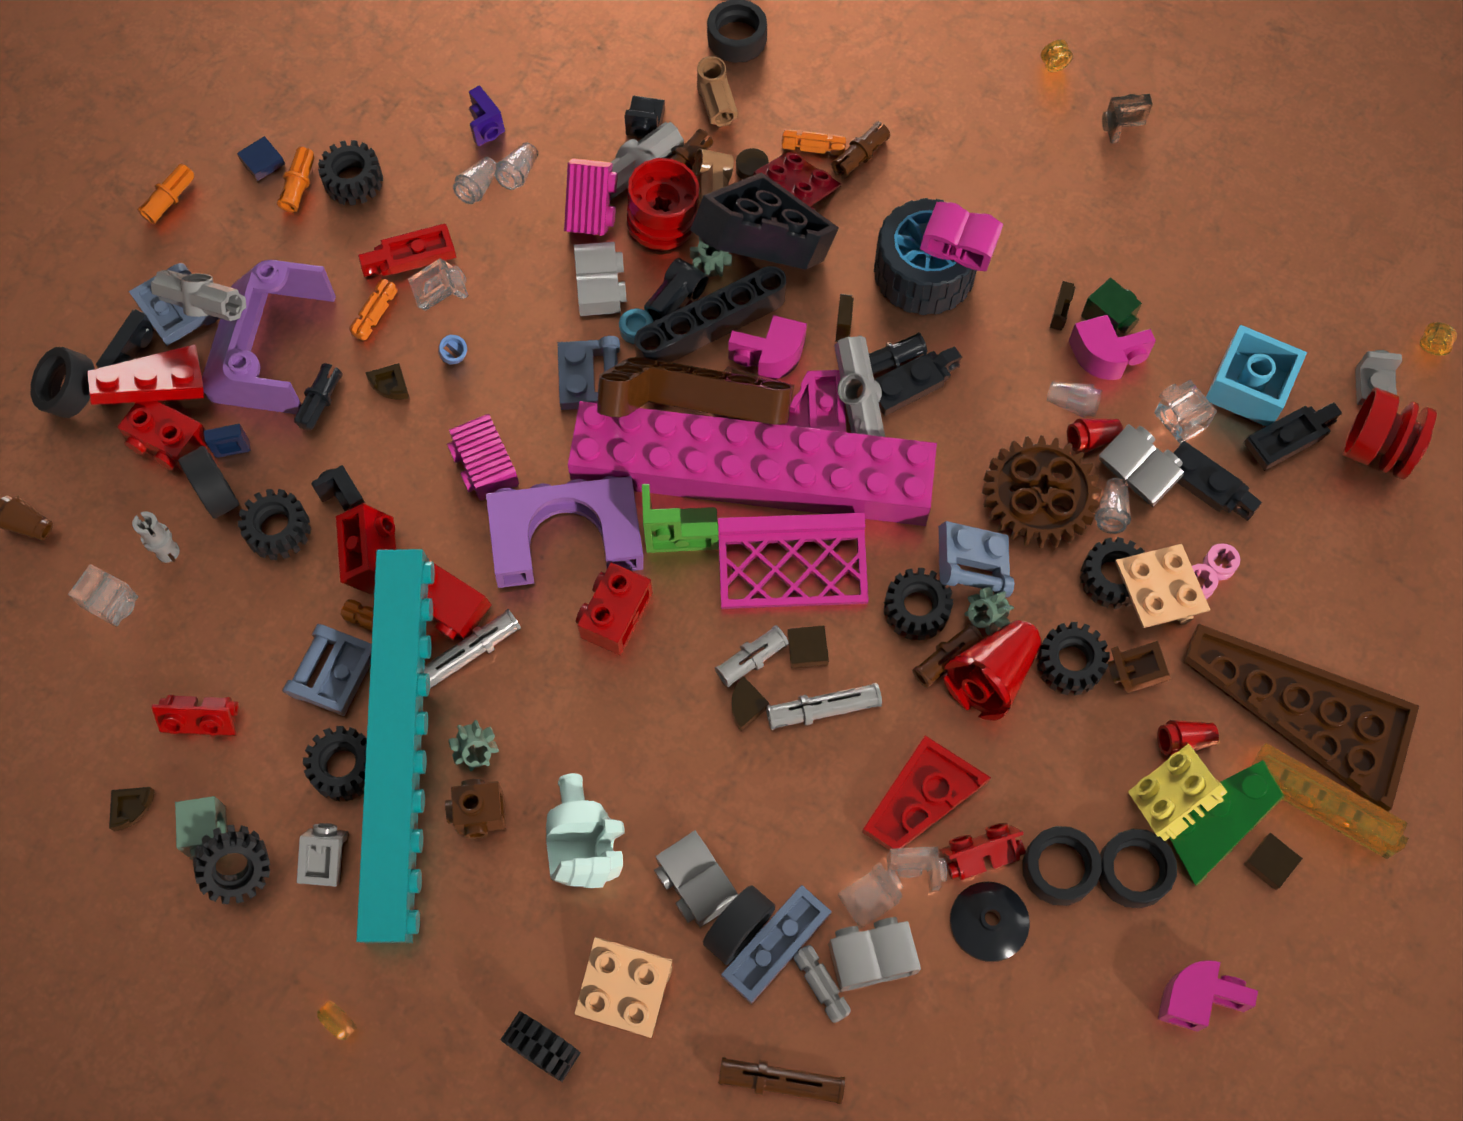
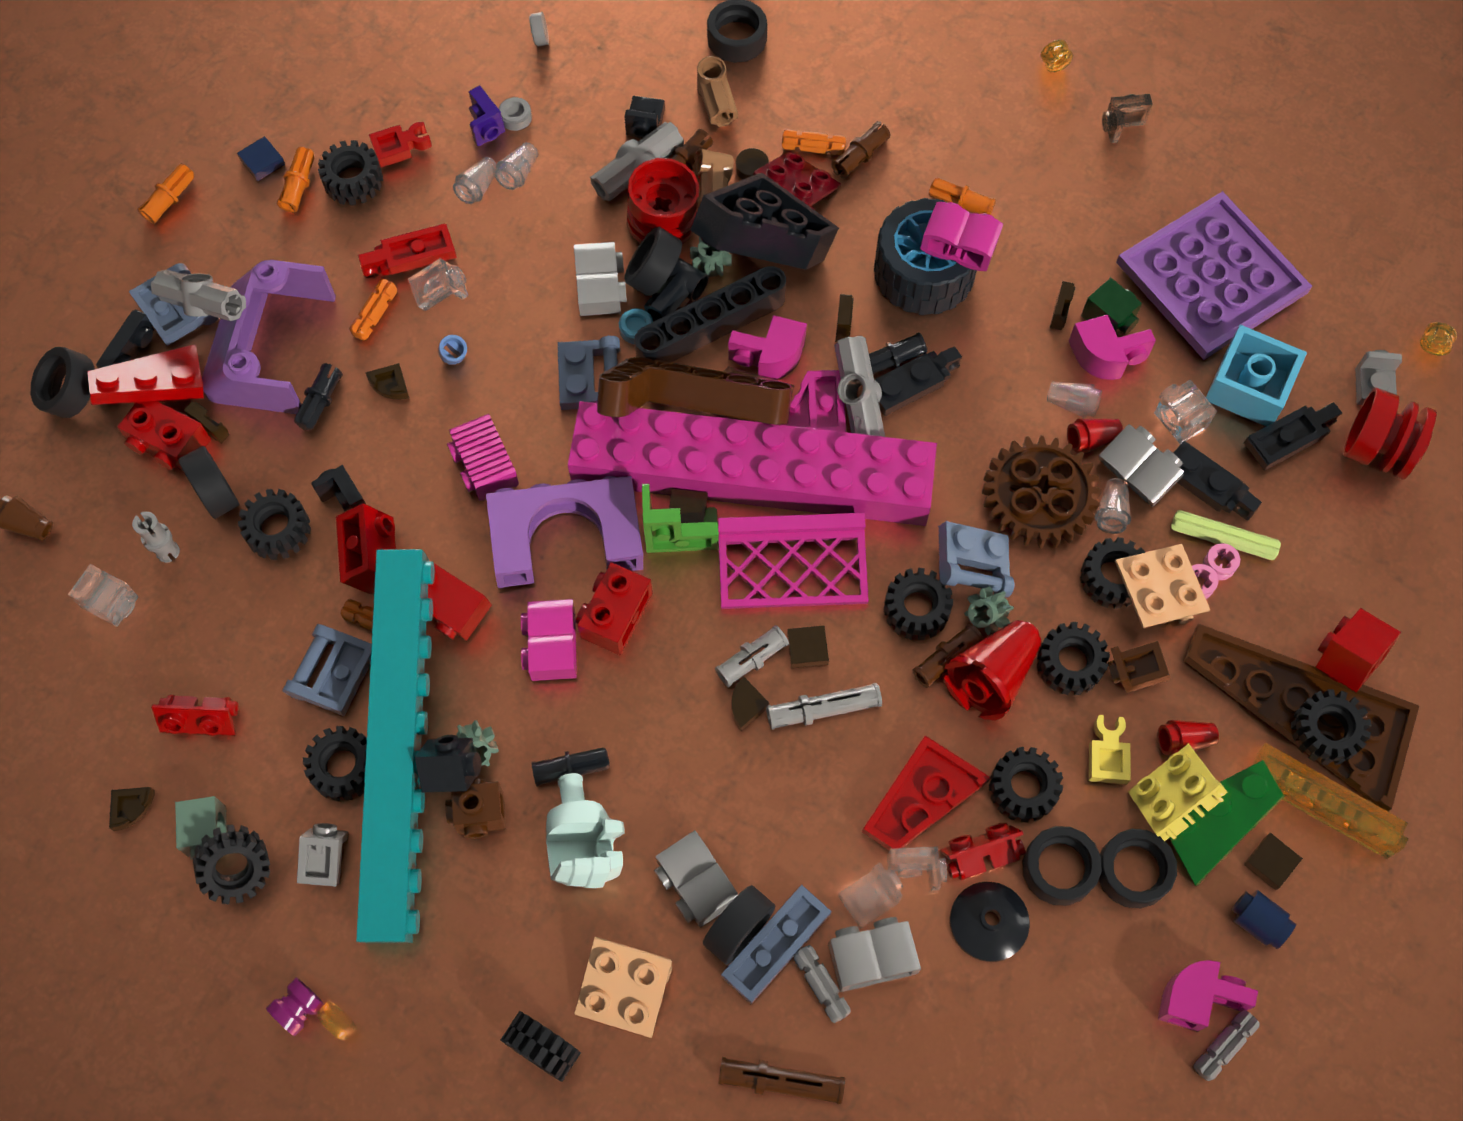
dark blue tile [204,424,251,458] -> none
light grey pin [424,609,521,688] -> none
dark pink brick [564,159,618,236] -> none
none -> dark brown tile [184,401,229,444]
none -> magenta wheel [266,977,325,1036]
none -> red plate [369,122,432,167]
none -> black brick [415,735,481,793]
none -> light grey tile [499,97,532,131]
none -> dark pink brick [521,599,577,681]
none -> light grey tile [529,12,549,46]
none -> black axle [531,747,610,787]
none -> black tyre [624,227,682,296]
none -> dark brown tile [669,488,708,523]
none -> orange axle [929,178,996,215]
none -> black tyre [989,747,1063,823]
none -> light yellow plate [1089,715,1131,785]
none -> medium lavender plate [1116,191,1312,360]
none -> yellowish green axle [1171,510,1281,560]
none -> light grey axle [1194,1010,1260,1081]
none -> dark blue brick [1232,890,1296,949]
none -> black tyre [1291,689,1372,765]
none -> red brick [1316,608,1401,692]

